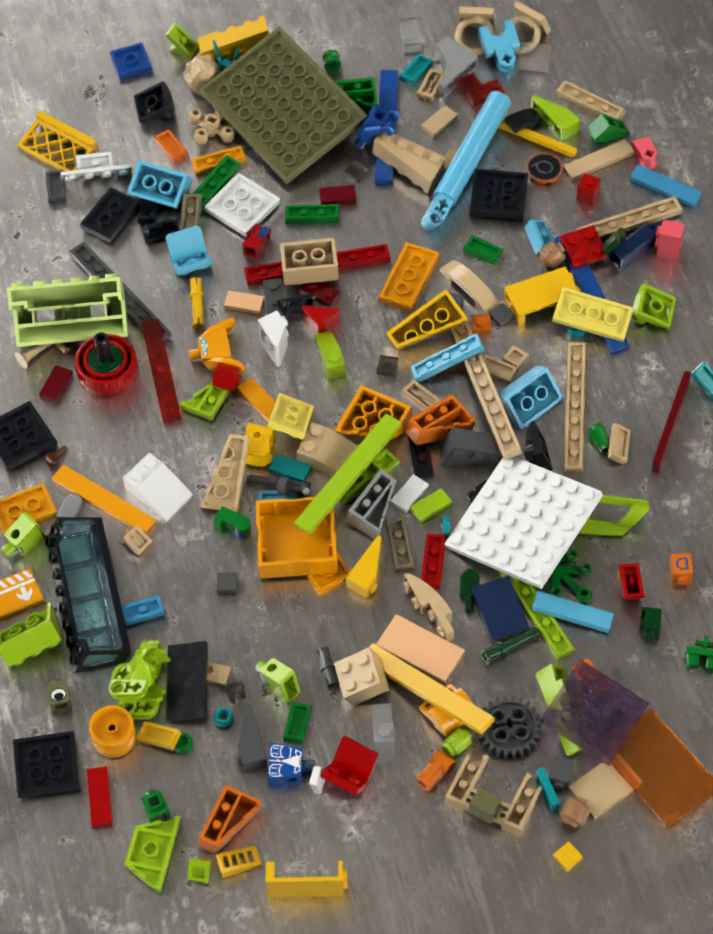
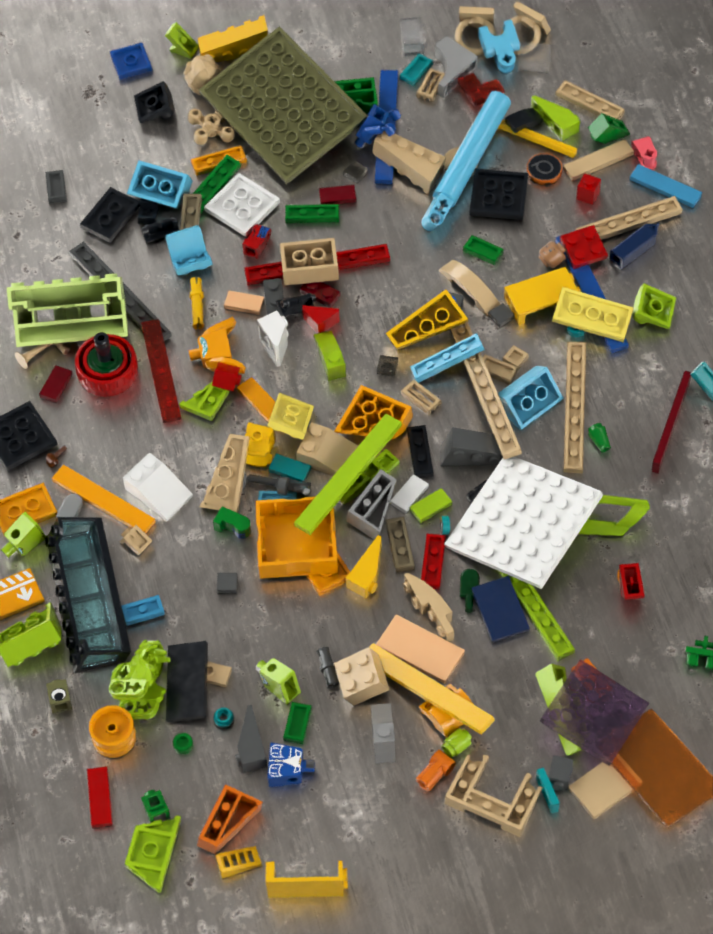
black plate [13,731,80,798] -> none
yellow fence [17,110,99,172] -> none
white bracket [61,152,132,182] -> none
yellow tile [136,721,181,750] -> none
orange tile [154,129,188,163] -> none
lime tile [188,857,211,884] -> none
teal plant [212,40,240,72] -> none
clear smoke tile [221,680,246,704] -> none
white tile [309,766,325,794] -> none
red bracket [320,736,379,796] -> none
green wheel [323,50,341,72] -> none
light orange tile [378,242,440,312] -> none
orange wedge [405,394,476,445] -> none
tan tile [421,105,458,138] -> none
olive brick [469,787,503,824] -> none
orange plate [471,314,491,335] -> none
dark grey gear [476,696,542,760] -> none
dark green pin [480,627,540,665] -> none
black slope [523,420,553,471] -> none
medium azure slope [525,219,554,255] -> none
medium azure tile [532,591,614,633] -> none
green plant [544,550,592,605] -> none
yellow tile [553,842,583,872] -> none
medium nougat head [560,796,591,828] -> none
dark green slope [602,227,625,255] -> none
tan tile [608,423,631,465] -> none
dark green brick [640,607,662,640] -> none
coral brick [654,219,685,260] -> none
orange brick [669,553,693,585] -> none

